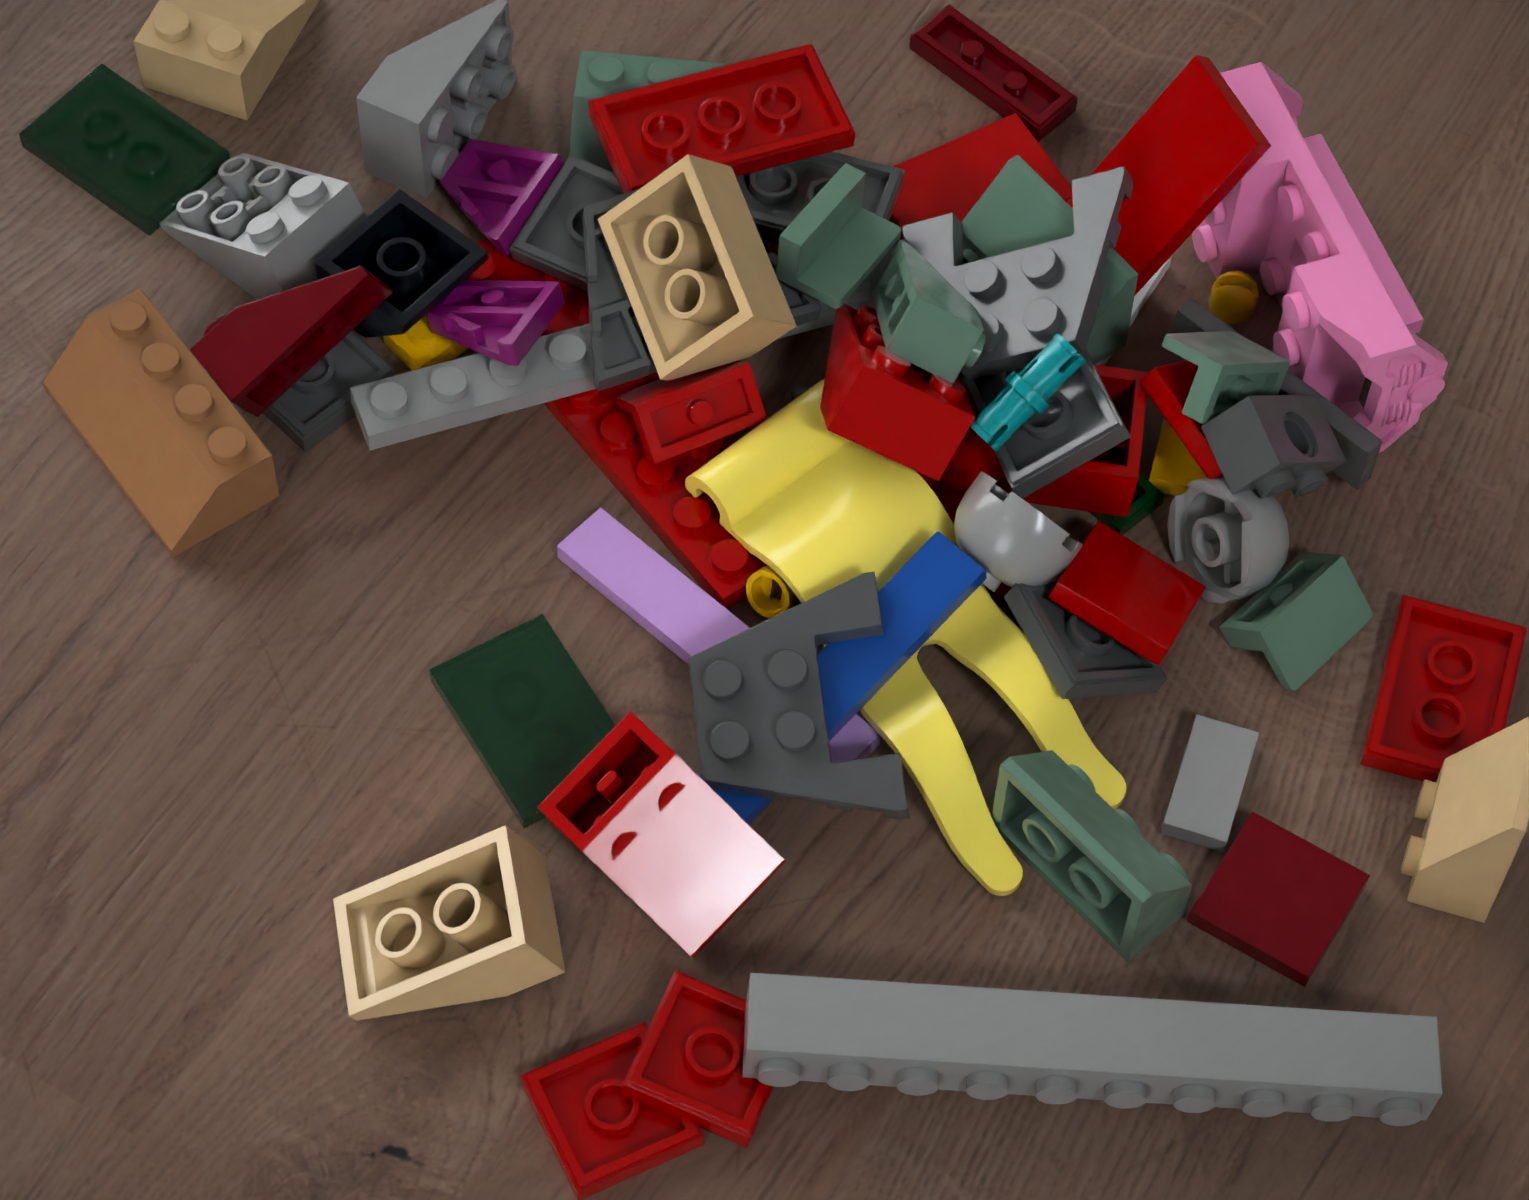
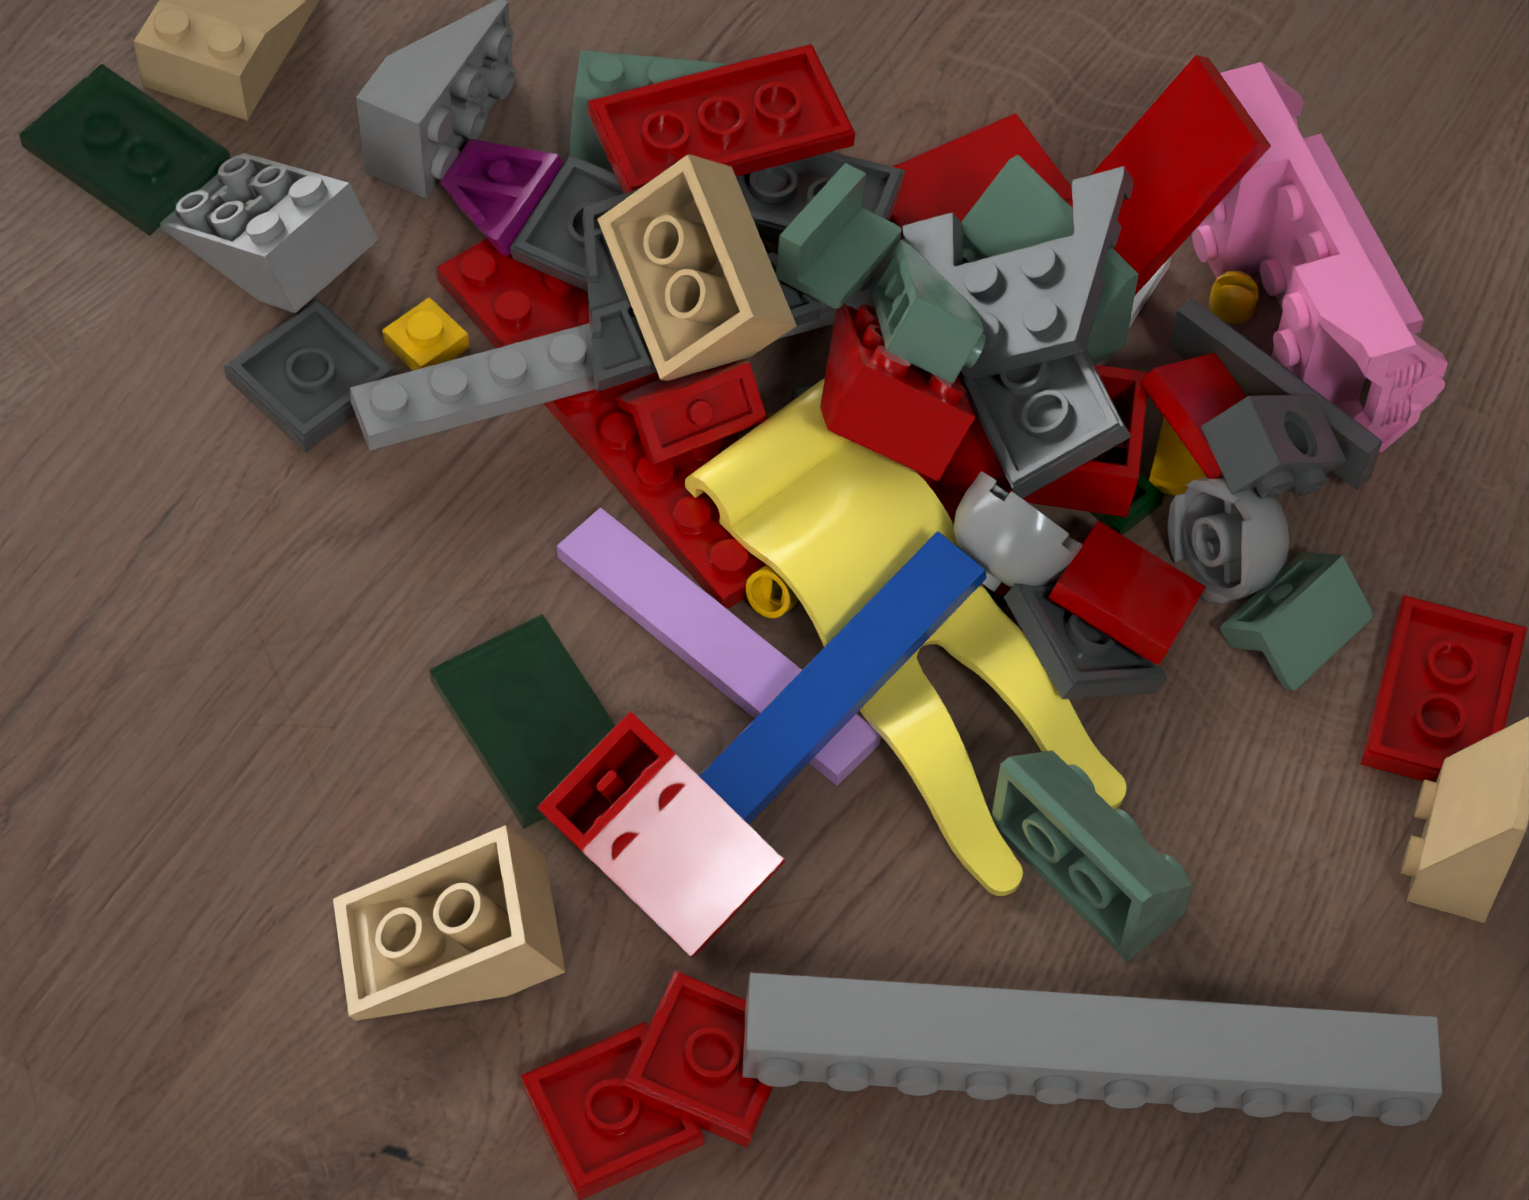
medium nougat slope [43,288,280,558] -> none
dark red slope [190,266,393,417] -> none
black slope [314,189,489,338] -> none
magenta wing [426,280,565,366] -> none
dark grey wing [688,571,910,819] -> none
dark red tile [909,4,1078,142] -> none
teal pin [970,333,1086,453] -> none
light grey tile [1161,714,1259,852] -> none
sand green panel [1162,331,1291,424] -> none
dark red tile [1187,812,1370,987] -> none

